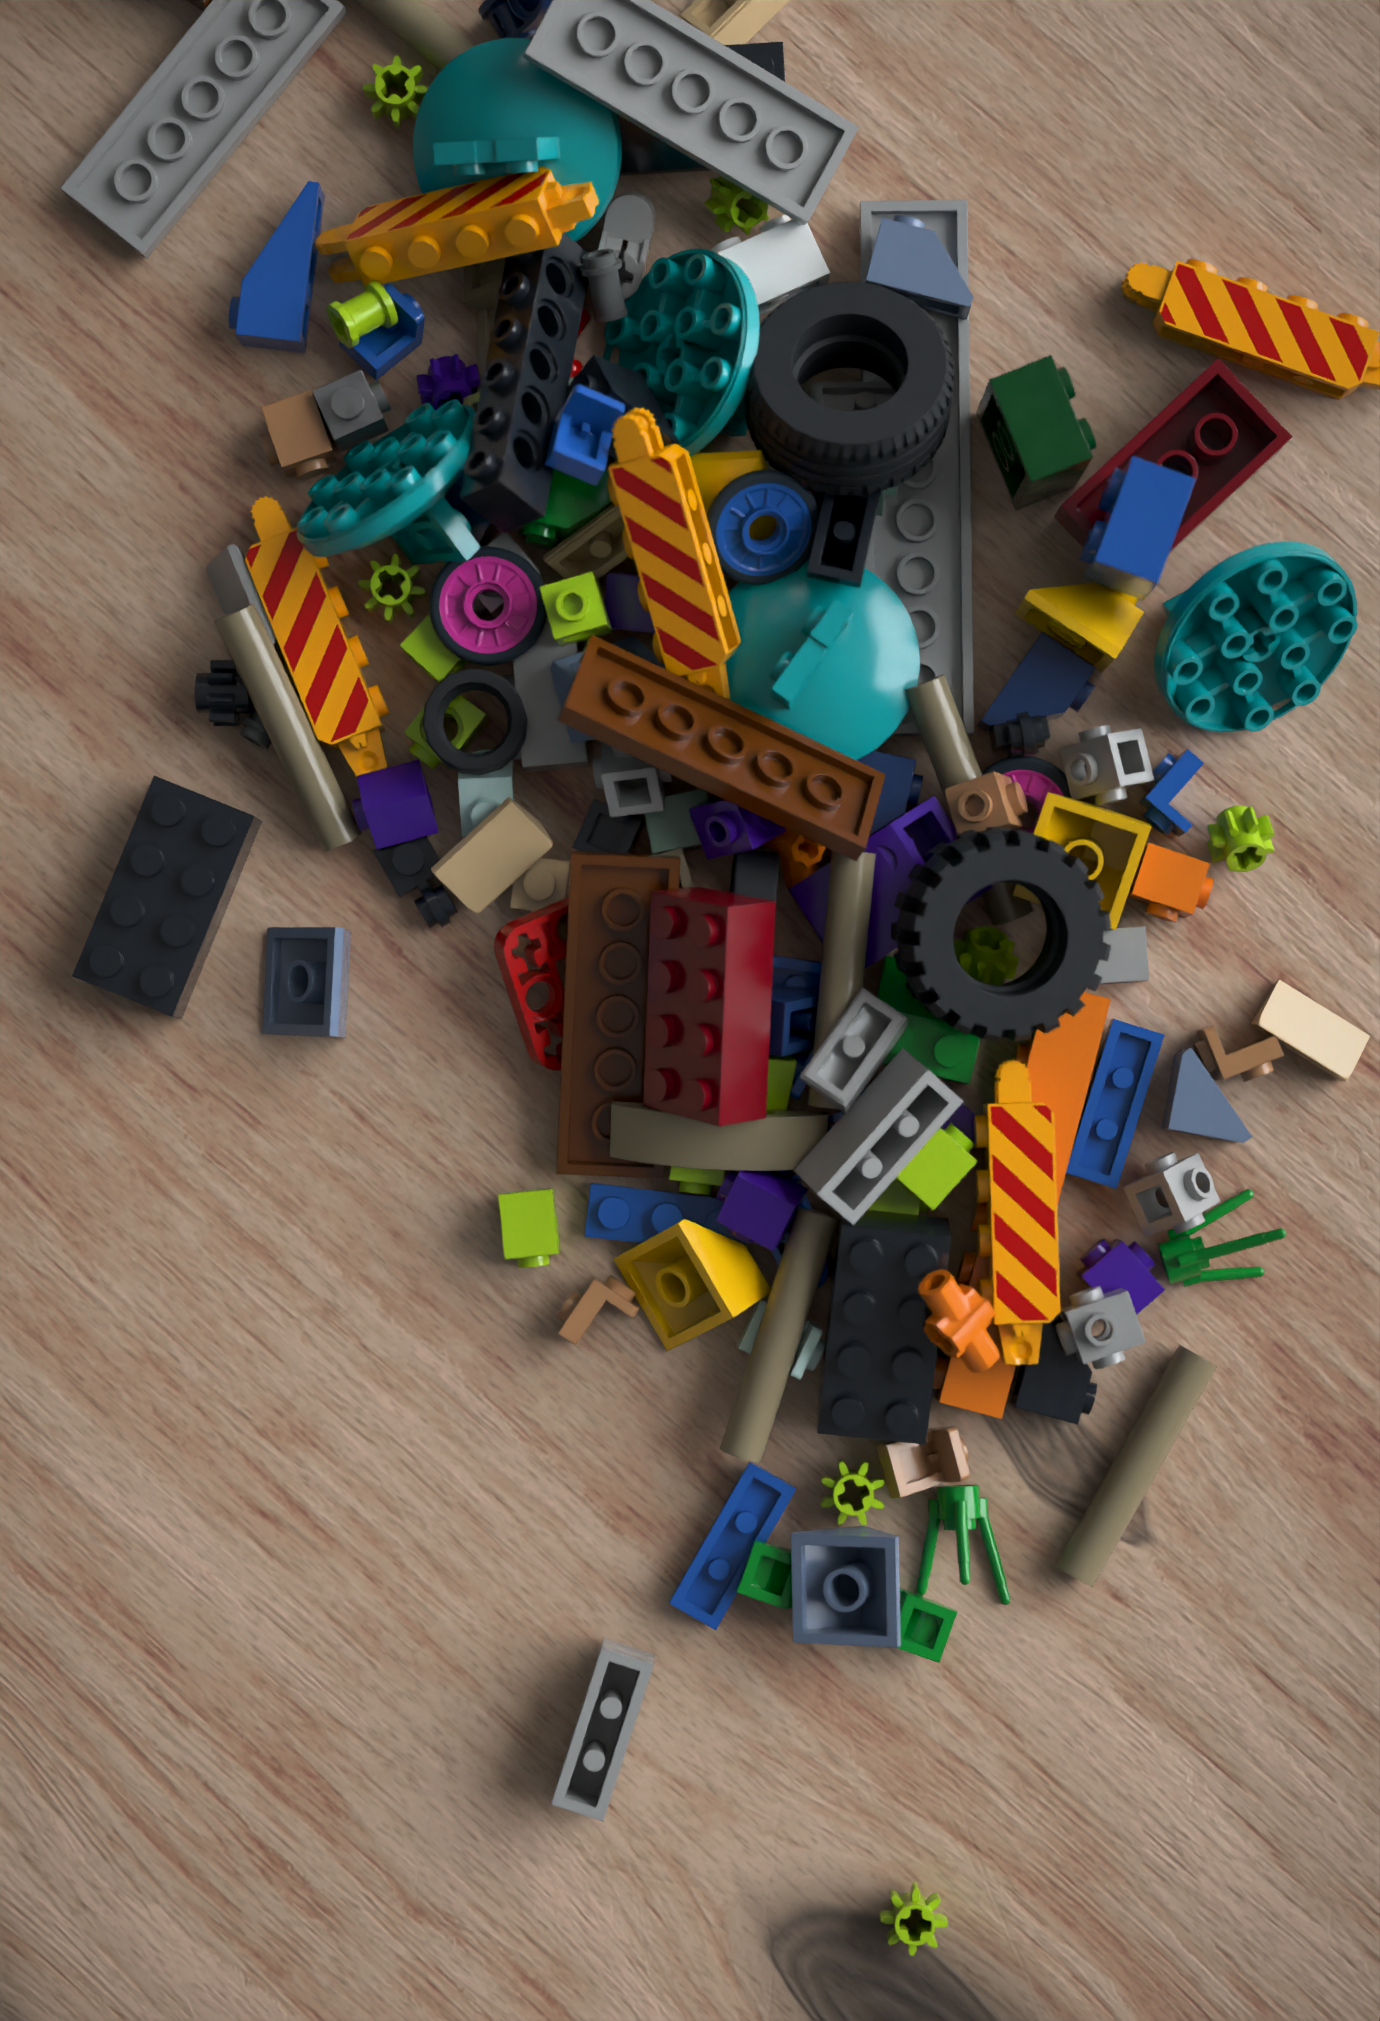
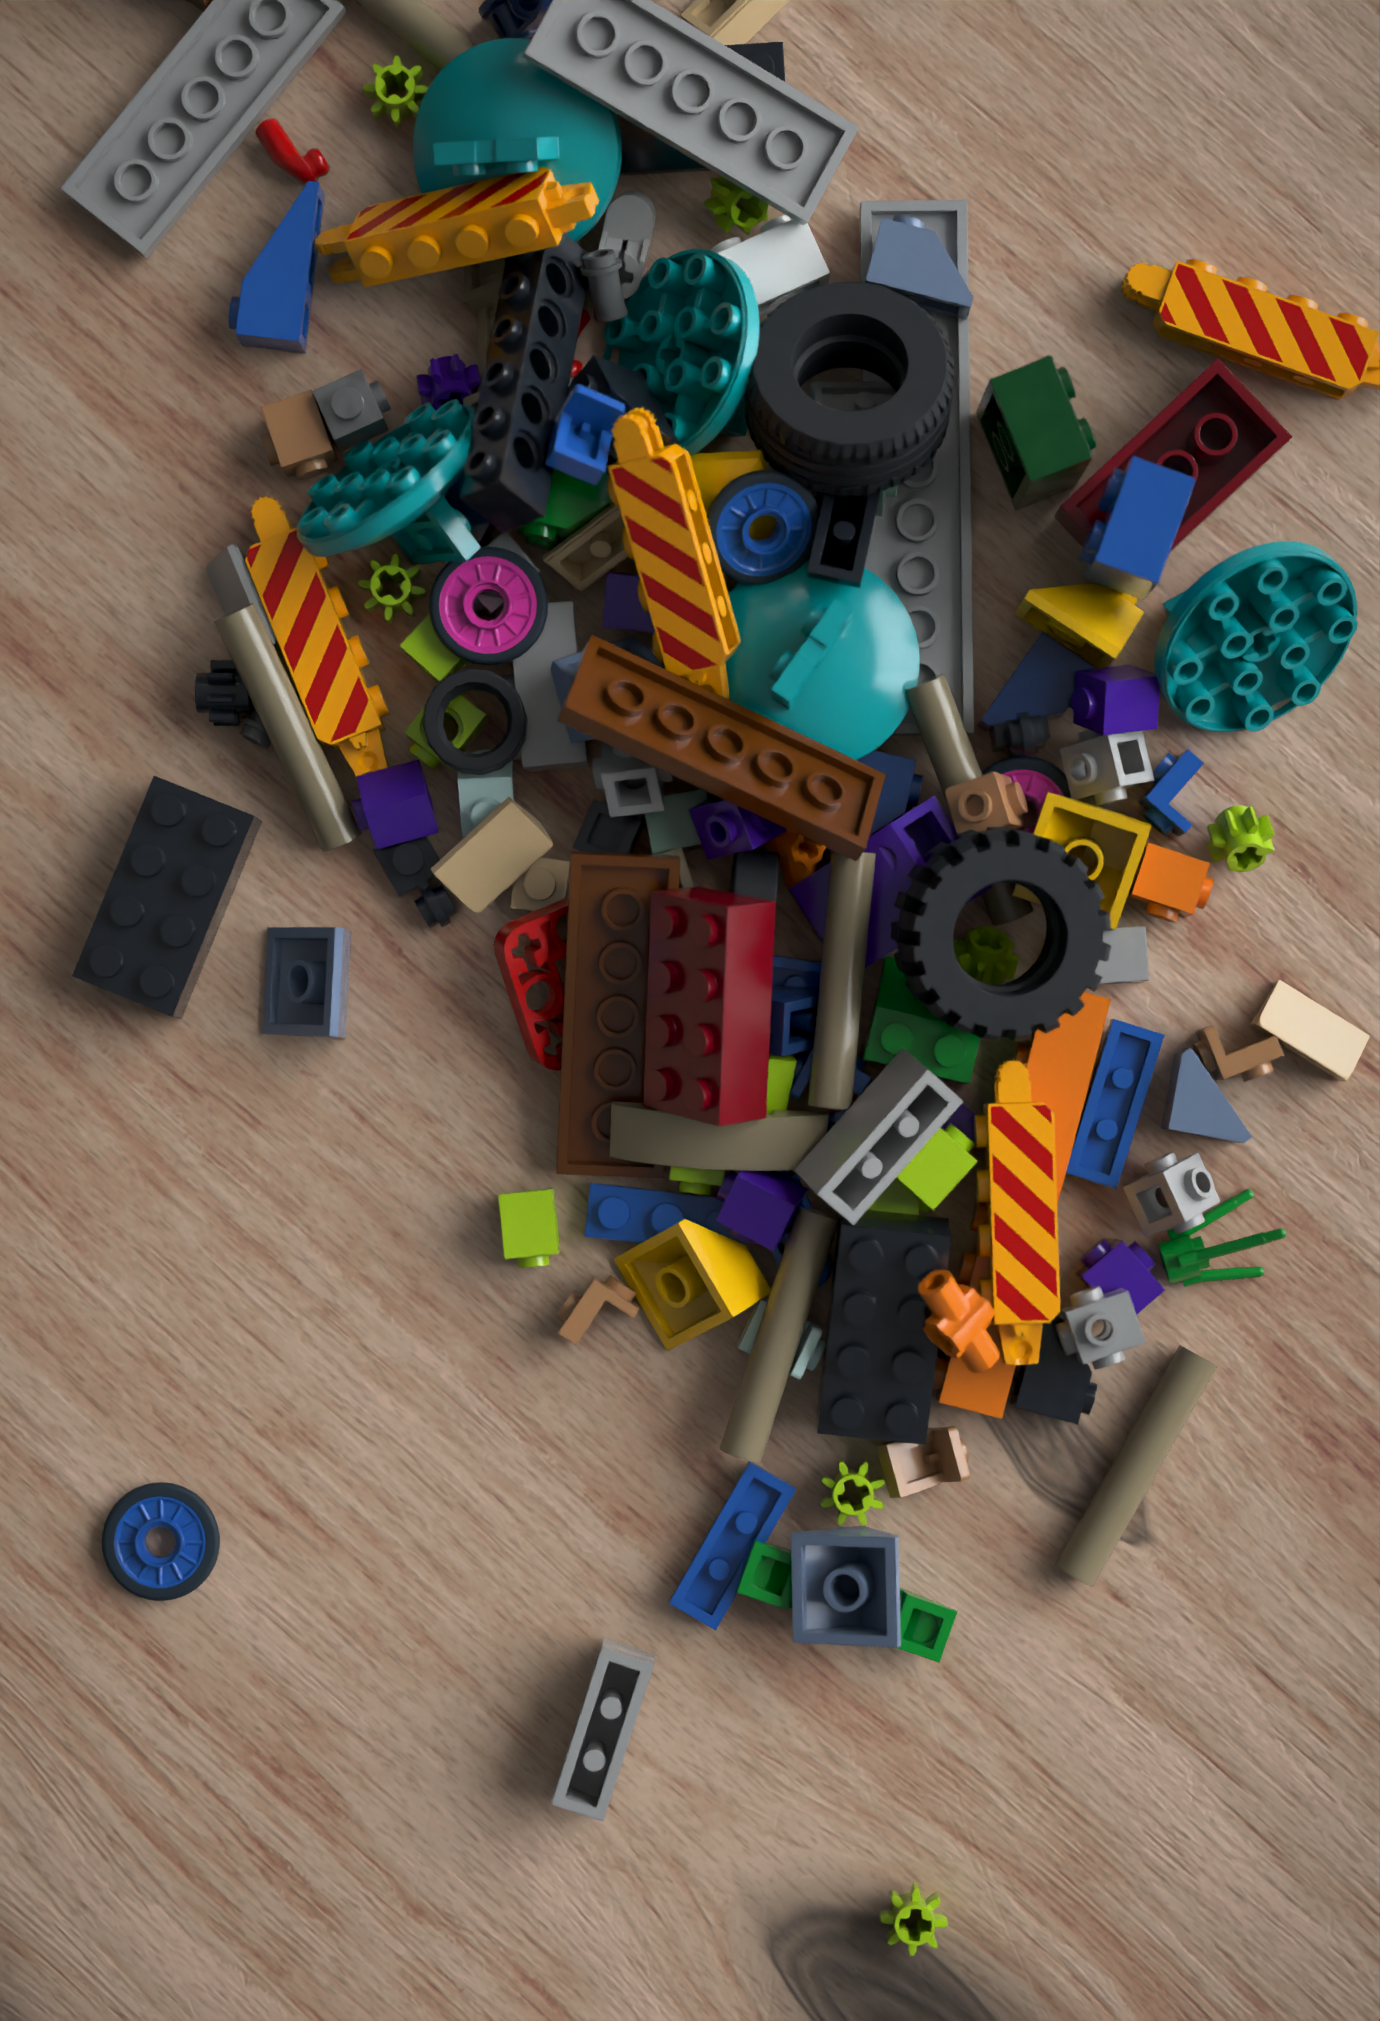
lime bush [326,280,398,349] -> none
blue bracket [339,282,425,381] -> none
lime brick [540,572,613,647] -> none
light grey slope [800,988,908,1114] -> none
green plant [916,1485,1011,1605] -> none
none -> wheel [102,1482,220,1601]
none -> red arm [255,118,330,185]
none -> dark purple brick [1071,665,1160,735]

